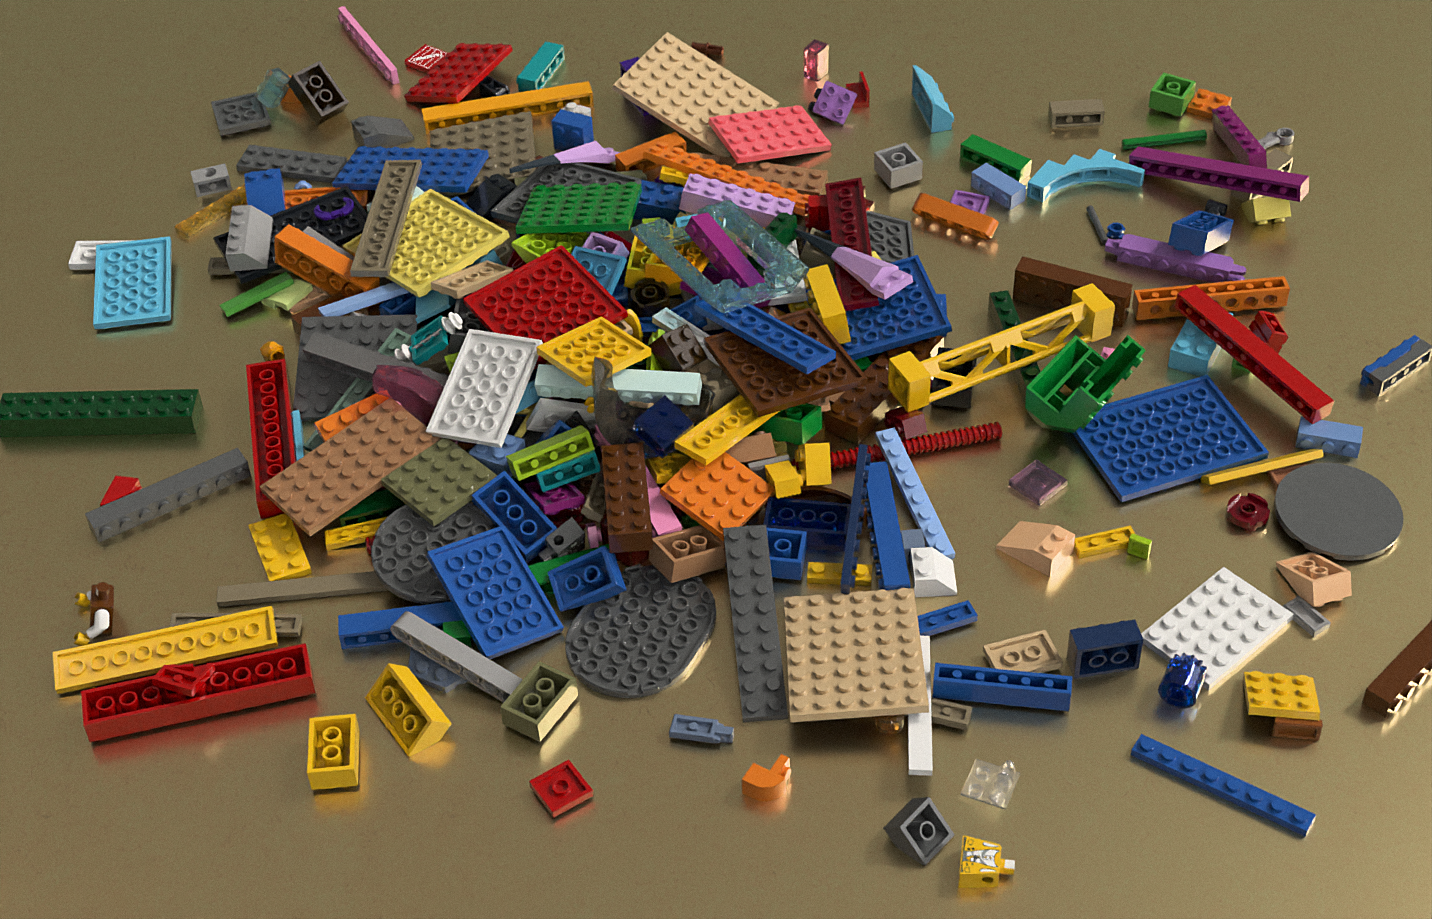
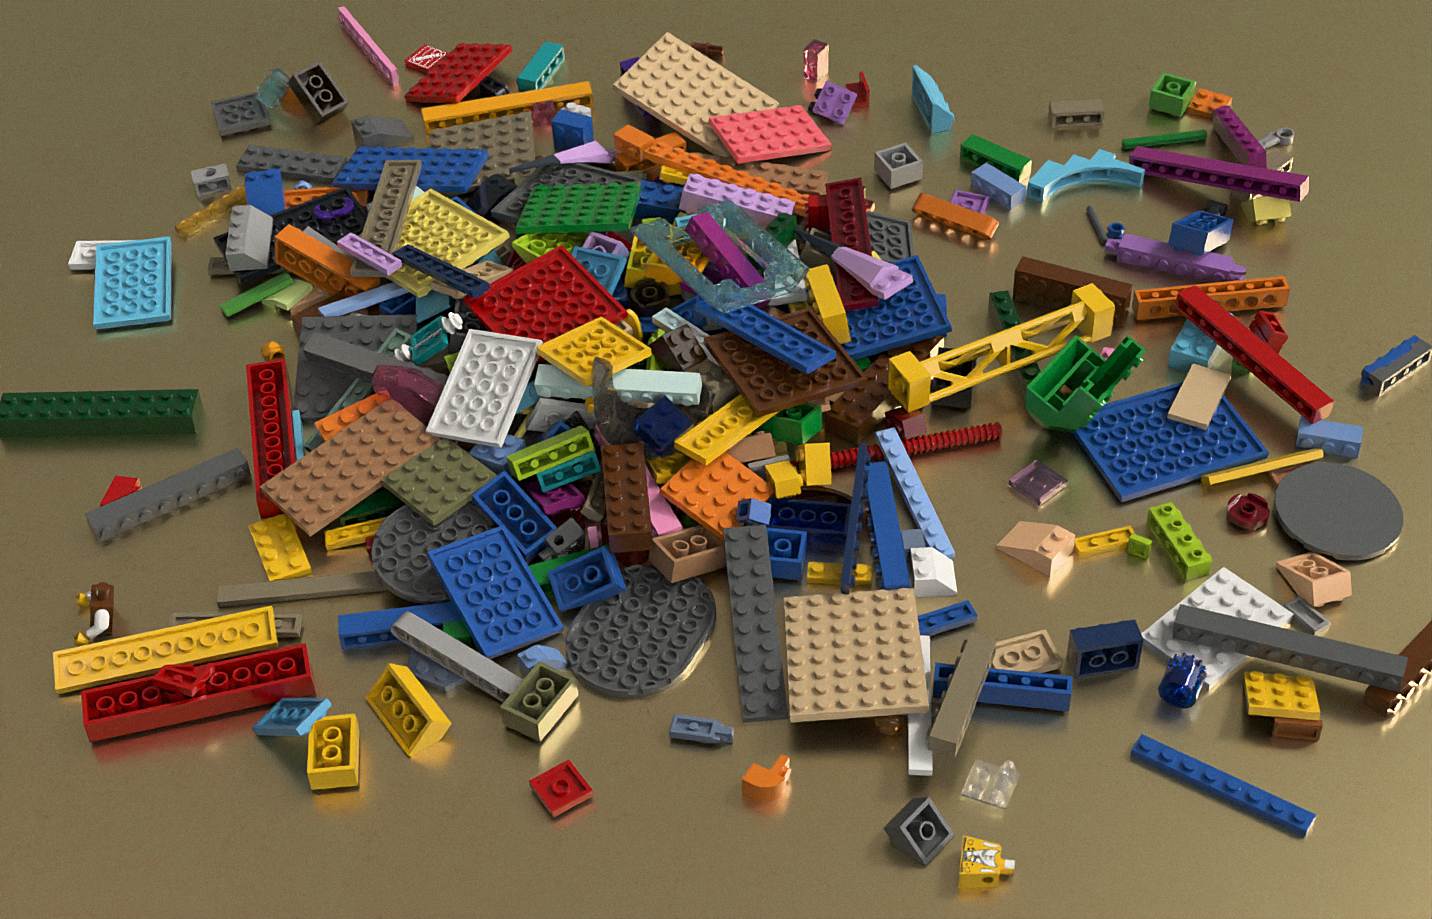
none -> dark azure plate [251,698,332,736]
none -> lavender plate [337,233,402,276]
none -> dark blue plate [392,244,490,298]
none -> medium blue slope [517,645,569,677]
none -> clear pink brick [531,100,556,127]
none -> orange brick [614,124,654,162]
none -> brick [736,498,771,526]
none -> dark tan brick [926,632,997,758]
none -> lime brick [1147,502,1212,581]
none -> tan tile [1167,363,1231,430]
none -> dark grey brick [1172,604,1408,692]

